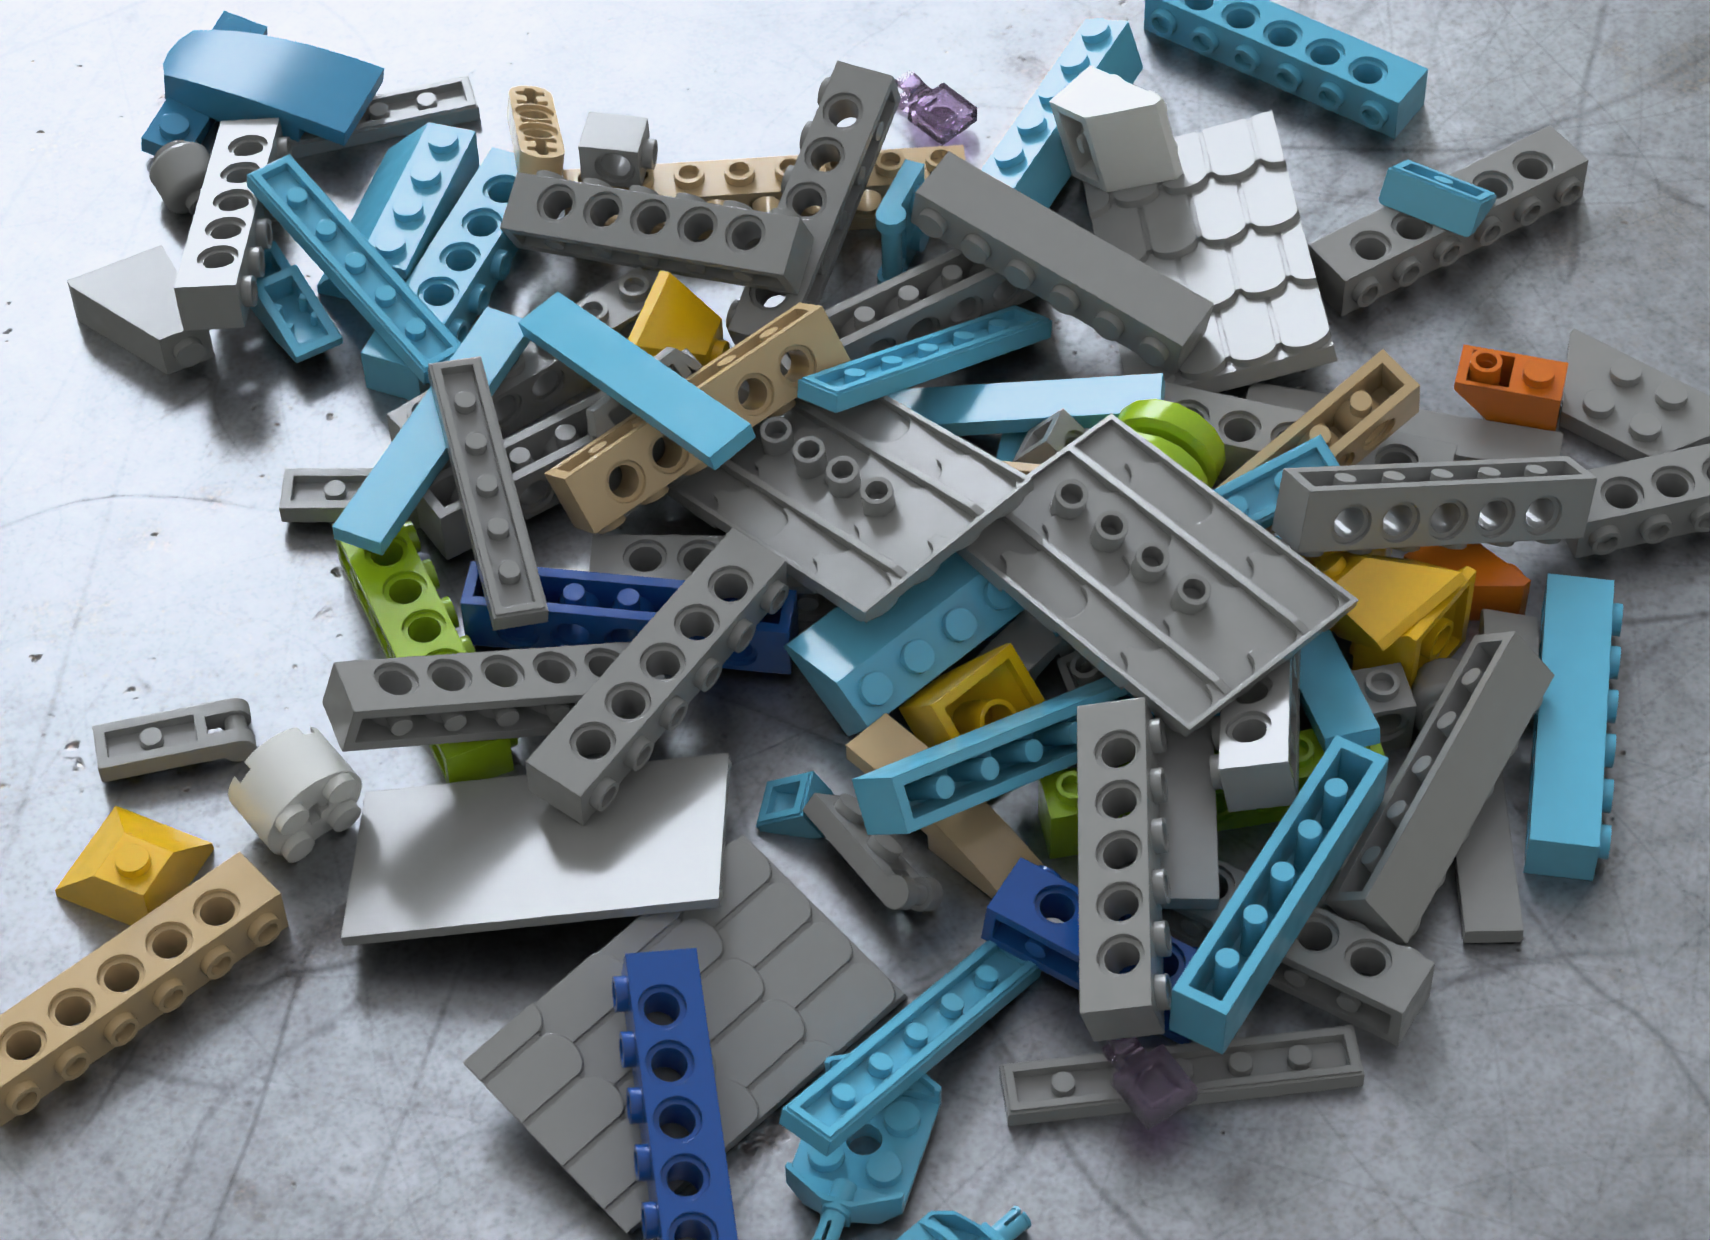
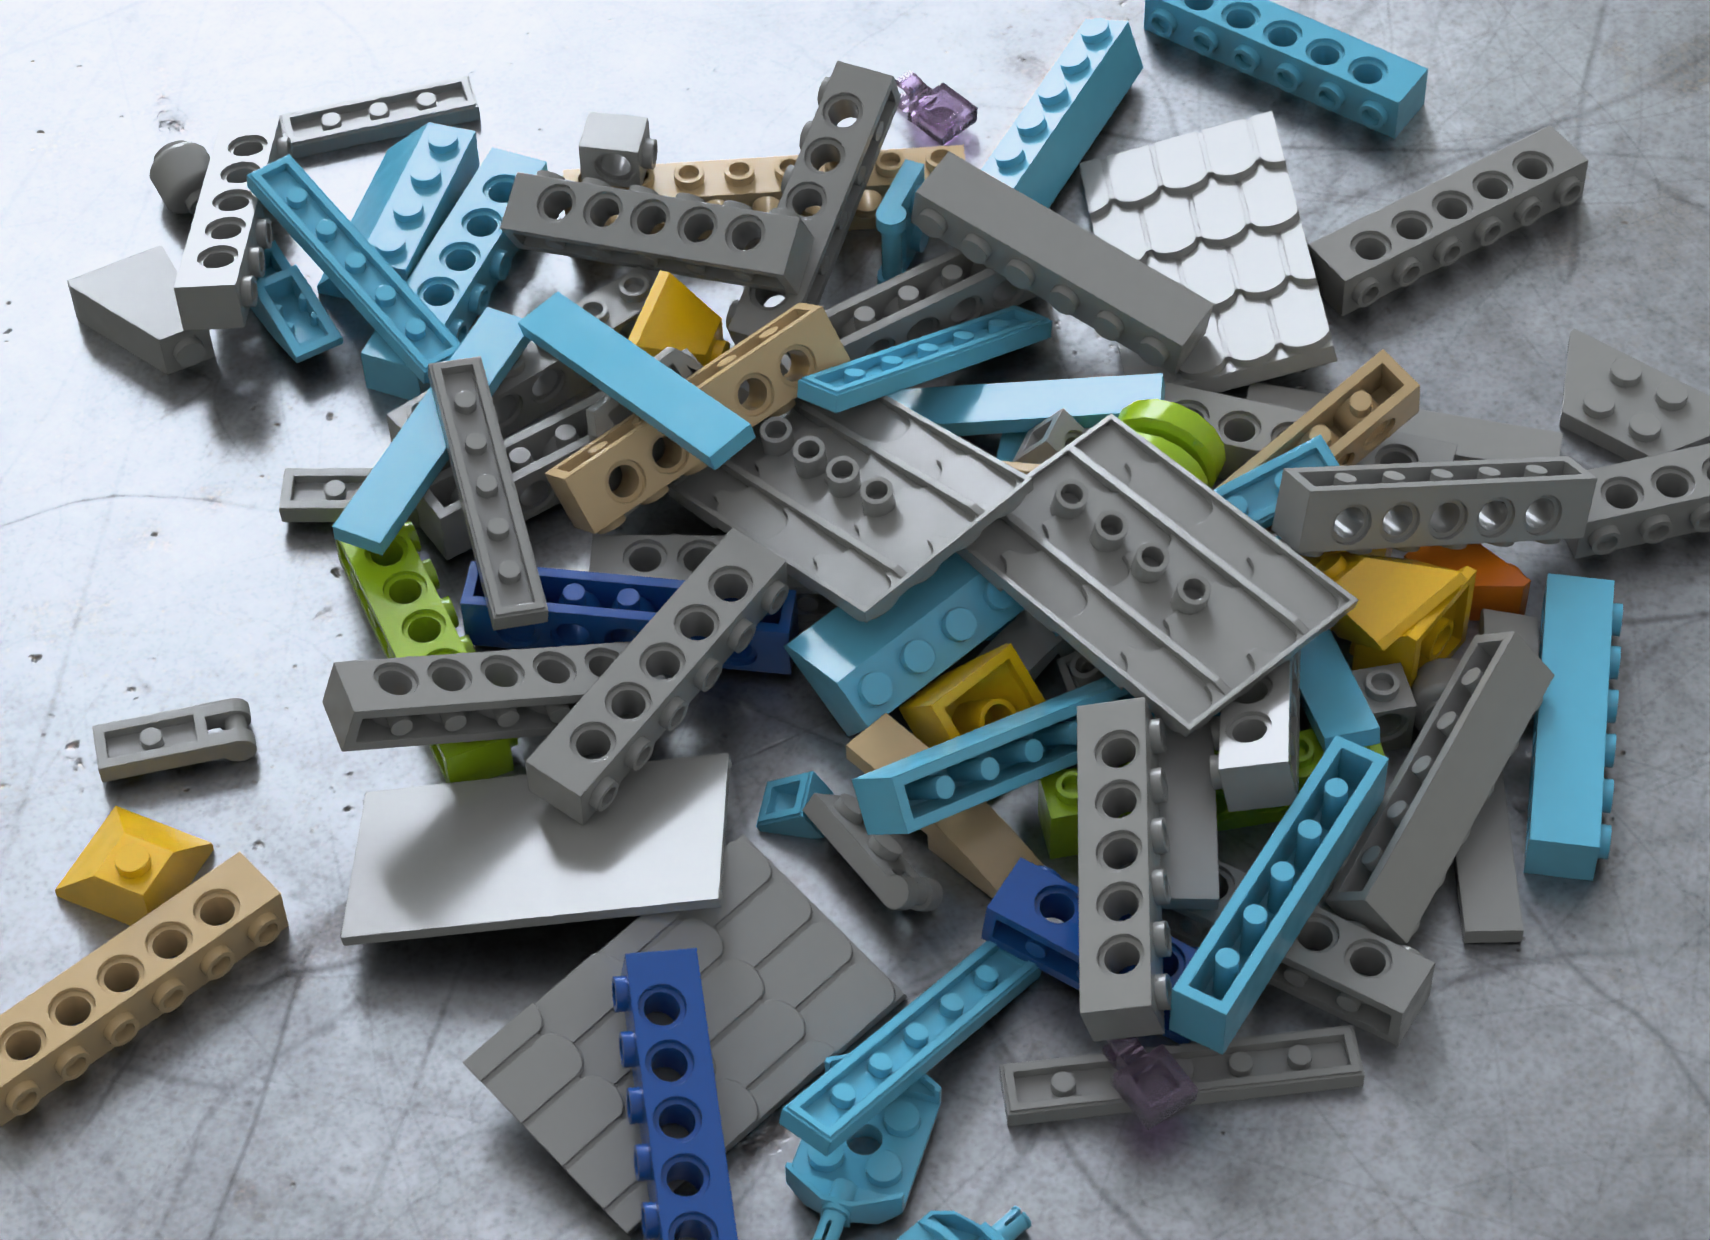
dark azure slope [141,10,385,156] -> none
white brick [228,726,362,863] -> none
tan beam [506,85,565,176] -> none
white slope [1049,66,1183,192] -> none
medium azure slope [1379,159,1497,237] -> none
orange slope [1454,344,1569,432] -> none

